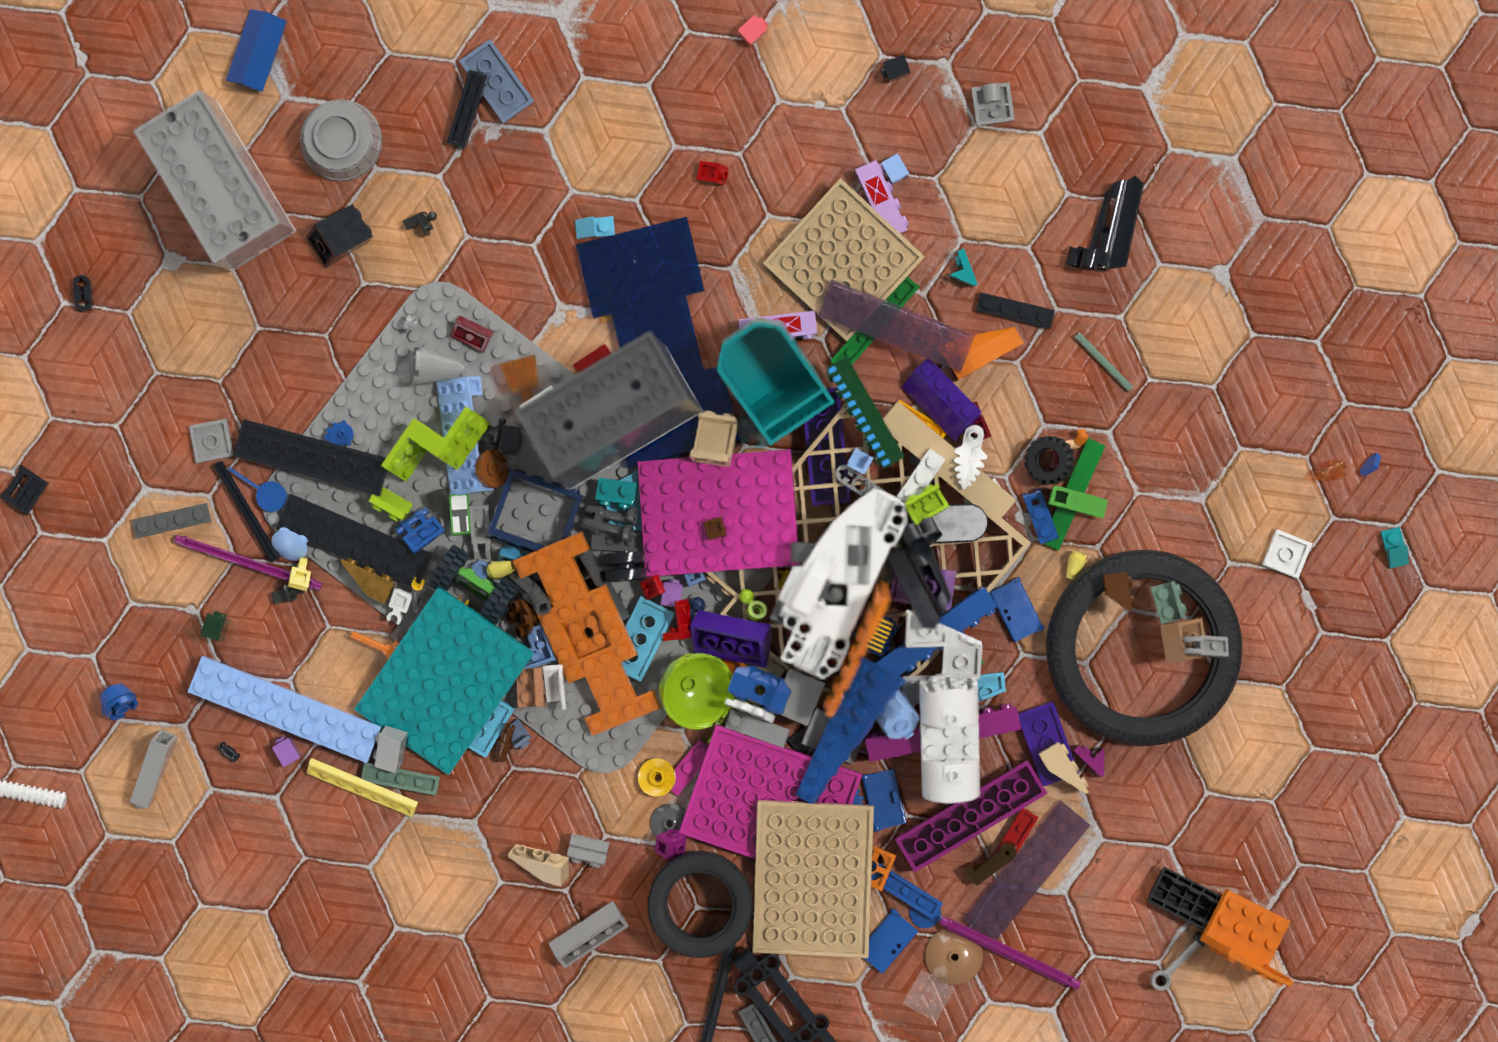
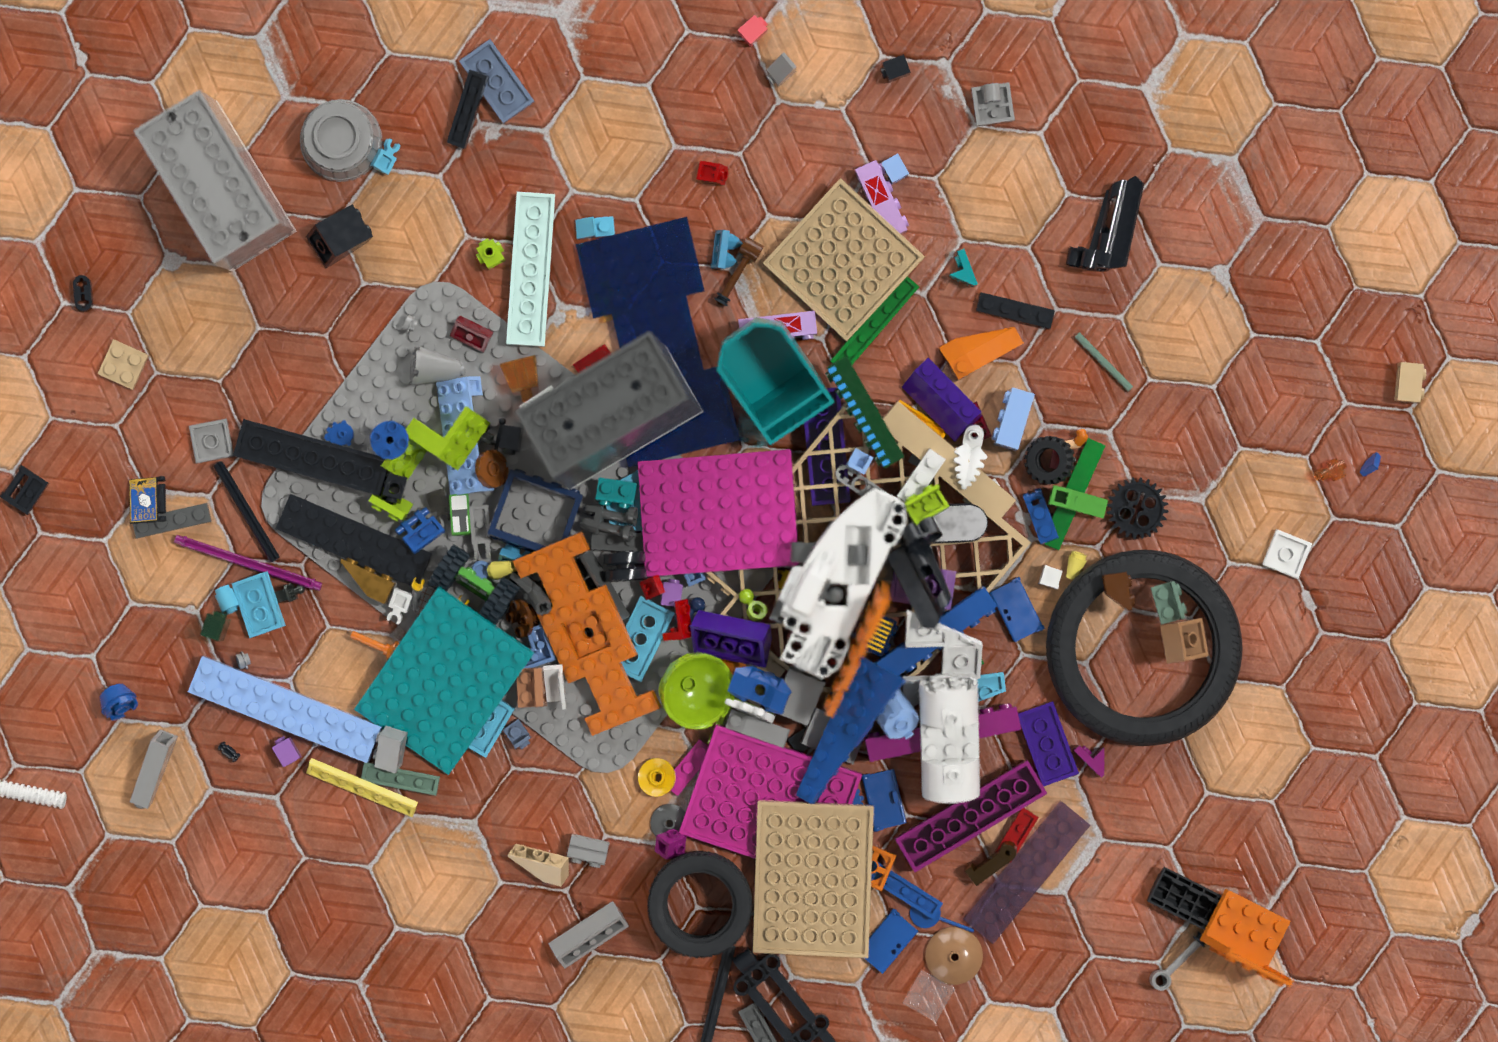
blue slope [226,9,287,93] -> none
blue piece [228,467,287,512] -> none
light blue dish [271,527,308,561] -> none
light yellow plate [288,557,311,591] -> none
pearl dark grey piece [403,211,437,236] -> none
reddish brown pin [494,723,516,762] -> none
tan panel [690,411,738,467] -> none
reddish brown tile [703,516,727,540] -> none
plate [818,280,975,371] -> none
magenta piece [939,916,1081,990] -> none
tan slope [1038,742,1089,794] -> none
light grey hinge [1183,635,1229,657] -> none
teal slope [1380,527,1409,569] -> none
none -> tan plate [98,339,149,390]
none -> piece [129,476,166,524]
none -> medium azure brick [215,585,239,615]
none -> medium azure plate [232,571,286,638]
none -> light grey plate [235,651,251,670]
none -> medium azure plate [370,139,400,175]
none -> blue piece [370,421,409,459]
none -> black brick [382,473,407,505]
none -> lime brick [476,238,506,270]
none -> light aqua plate [506,192,555,347]
none -> dark azure tile [711,230,743,269]
none -> reddish brown piece [714,237,764,306]
none -> light grey slope [766,52,797,87]
none -> light blue brick [992,387,1035,451]
none -> white panel [1038,565,1063,589]
none -> black gear [1106,477,1169,539]
none -> tan brick [1394,362,1426,403]

